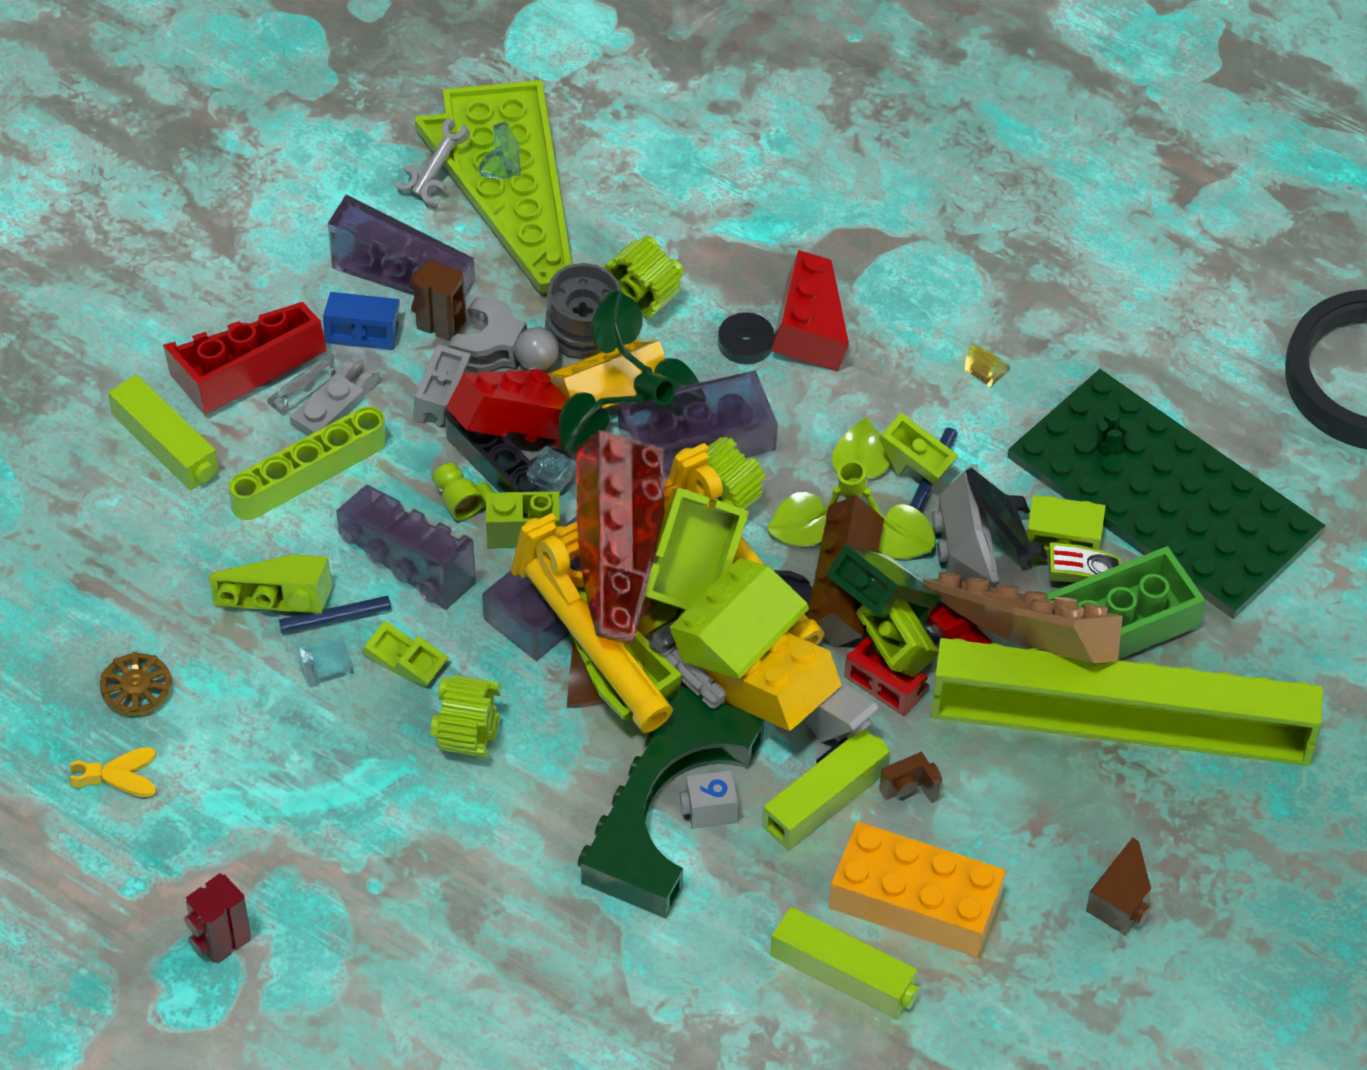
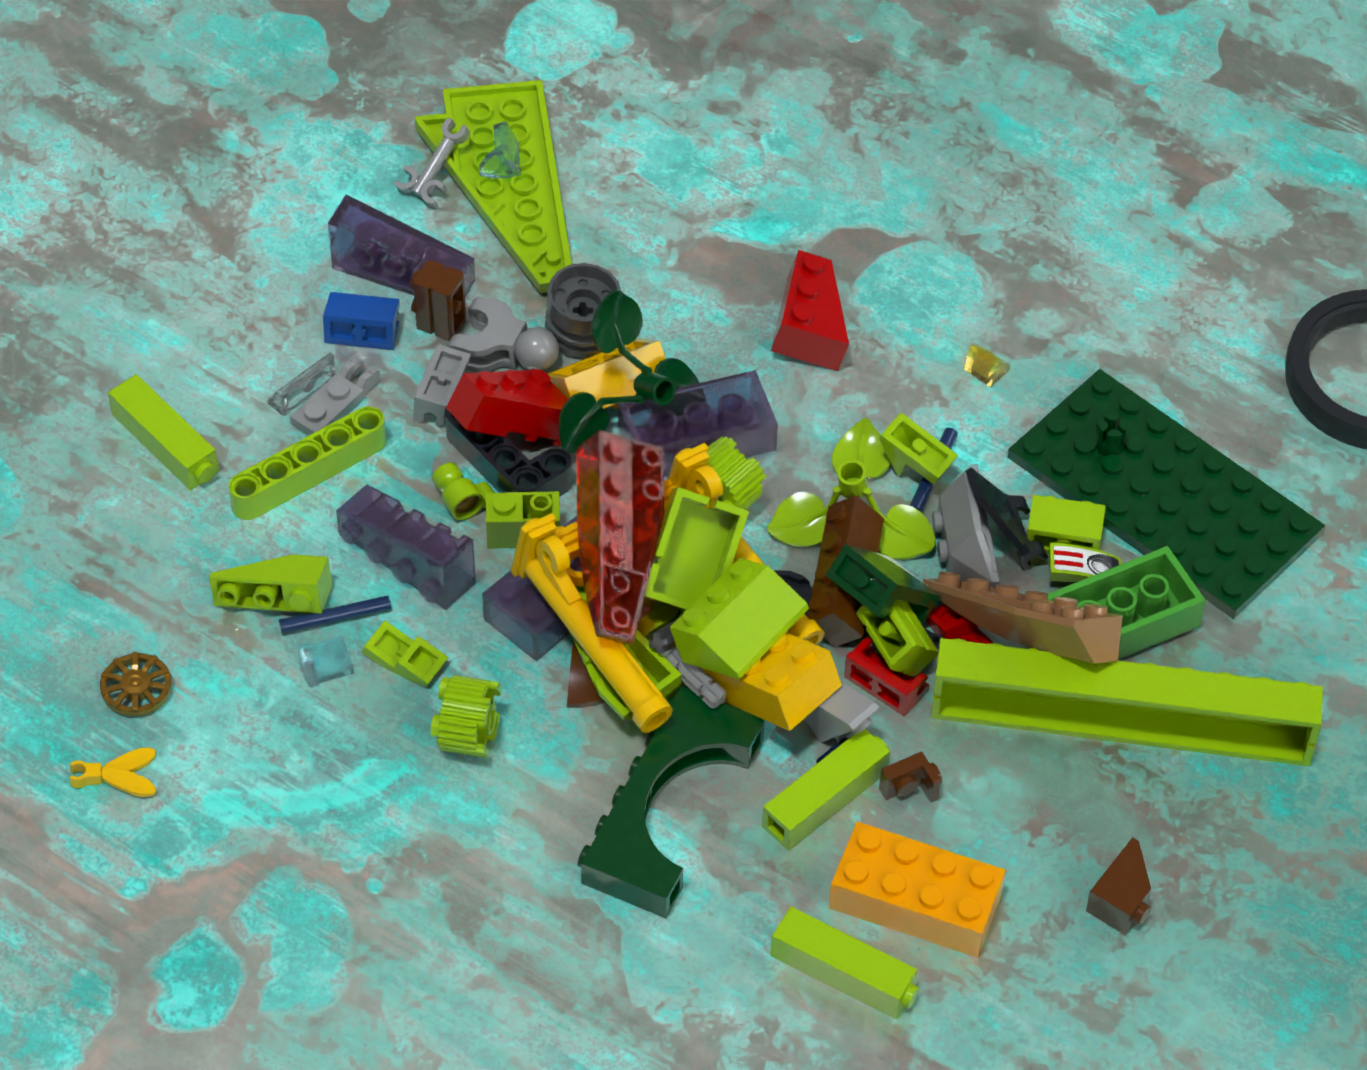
red wedge [163,302,327,414] -> none
dark red brick [184,873,251,964] -> none
clear light blue tile [527,446,577,493] -> none
lime brick [603,236,684,319] -> none
light grey brick [679,770,738,829] -> none
black piece [718,312,774,365] -> none

